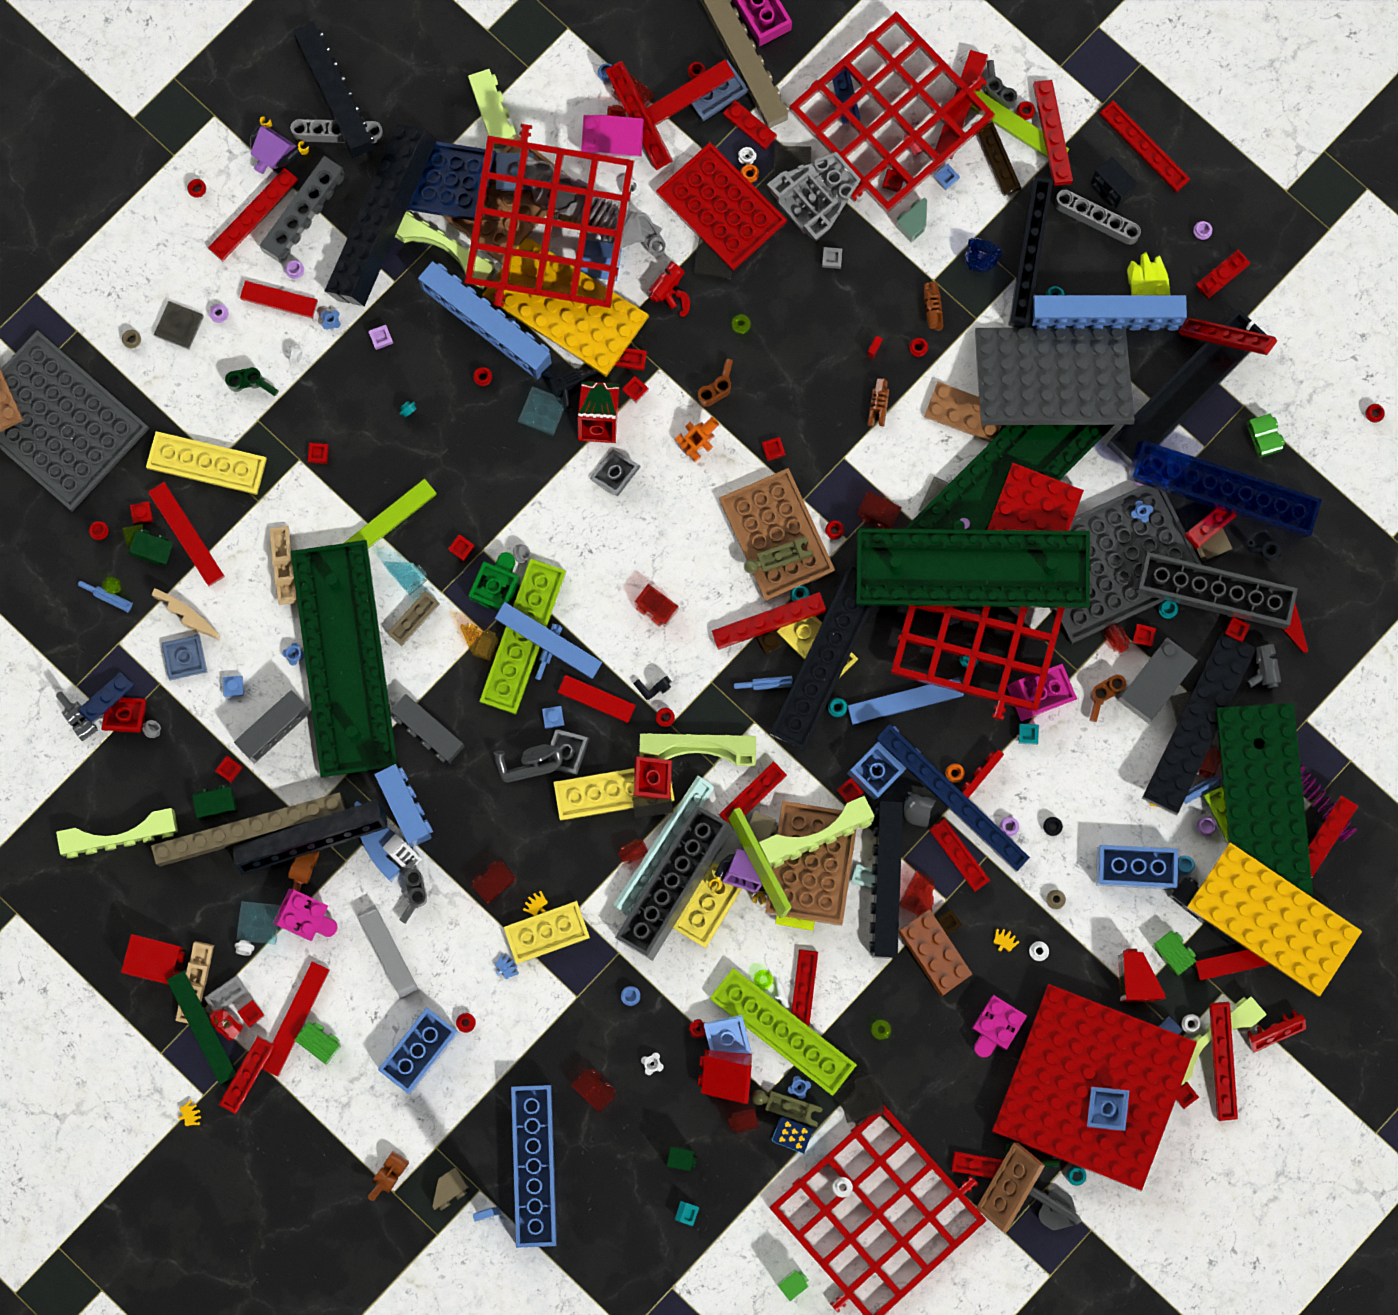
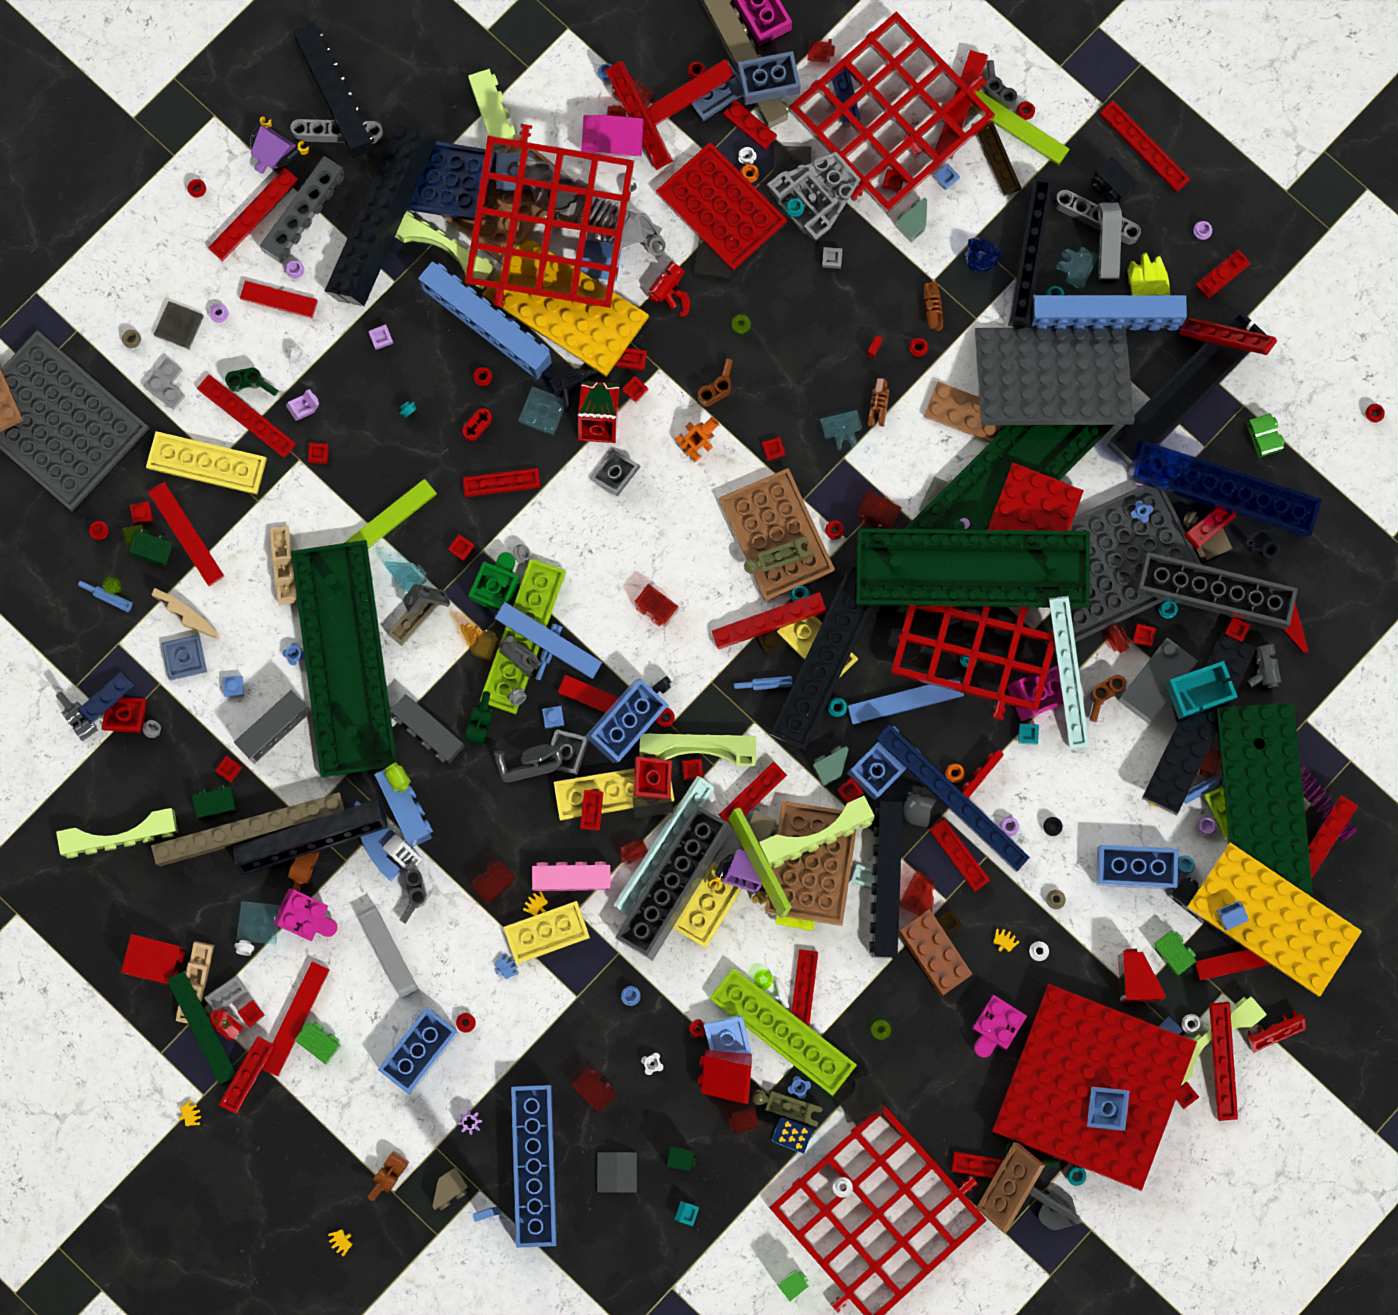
medium blue plate [321,310,341,330] -> none
red plate [1033,80,1073,186] -> none
none -> light grey plate [143,358,185,411]
none -> red tile [197,374,296,459]
none -> lavender bracket [286,389,319,421]
none -> yellow piece [328,1229,353,1256]
none -> lime brick [384,763,411,793]
none -> dark grey bracket [403,584,451,614]
none -> lavender gear [458,1110,483,1135]
none -> red beam [462,408,492,441]
none -> red tile [463,468,540,497]
none -> dark green beam [465,691,494,745]
none -> dark grey piece [499,636,541,677]
none -> light grey plate [509,688,527,706]
none -> bright pink brick [532,862,611,891]
none -> red plate [580,790,604,831]
none -> medium blue brick [585,679,668,763]
none -> dark grey slope [597,1152,637,1192]
none -> red tile [682,759,703,781]
none -> sand blue brick [738,51,801,105]
none -> teal plate [785,198,804,217]
none -> clear red bracket [807,39,835,63]
none -> sand green slope [812,746,848,787]
none -> clear light blue plate [820,410,862,450]
none -> light aqua plate [1049,596,1089,749]
none -> clear light blue plate [1056,247,1098,289]
none -> light grey beam [1098,202,1122,280]
none -> teal piece [1165,661,1238,719]
none -> dark tan plate [1183,511,1199,530]
none -> medium blue piece [1217,901,1249,931]

